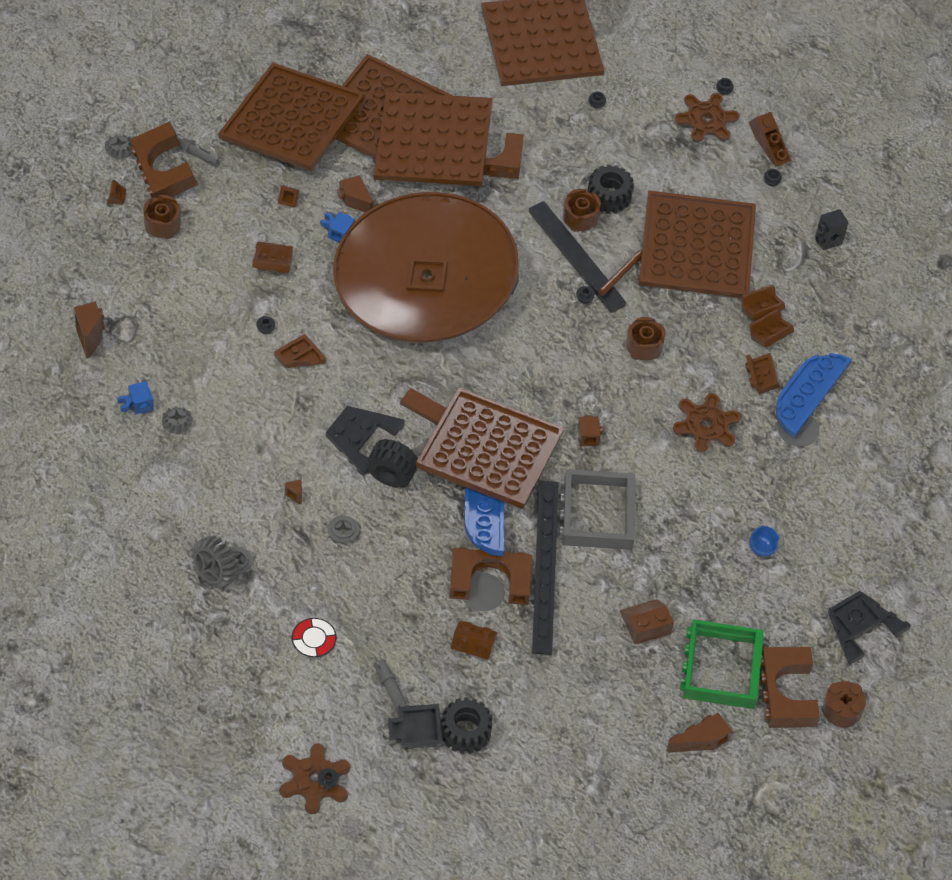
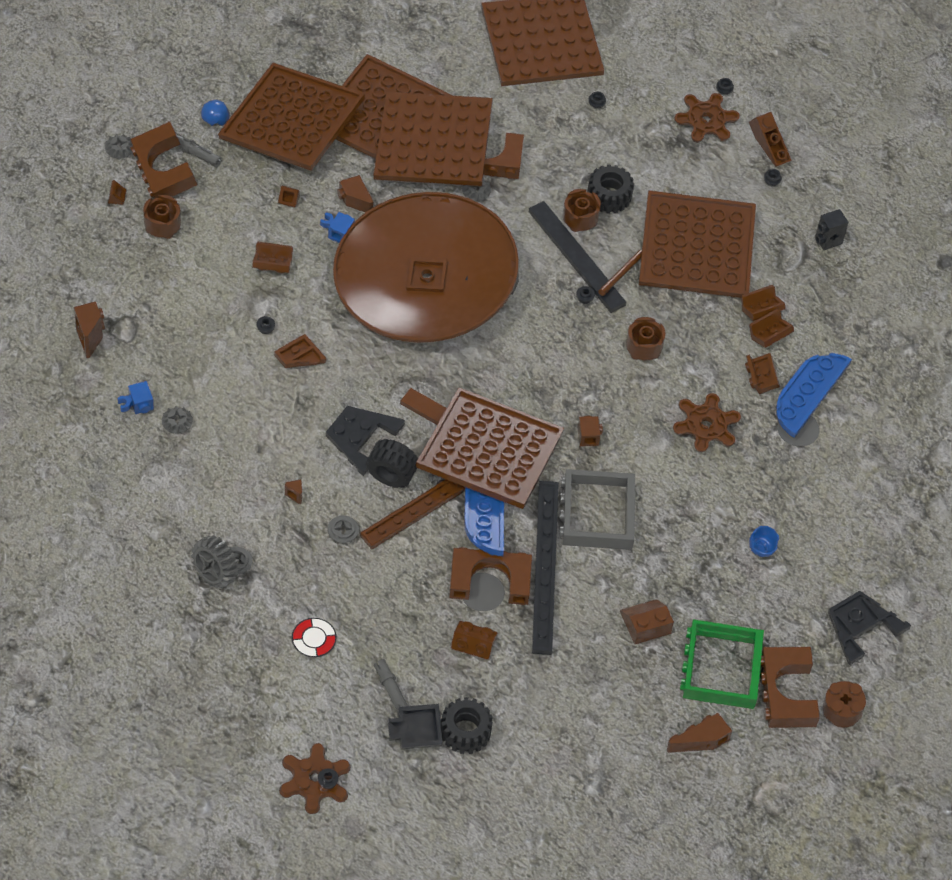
none -> blue hair [201,100,230,126]
none -> reddish brown tile [360,479,465,550]

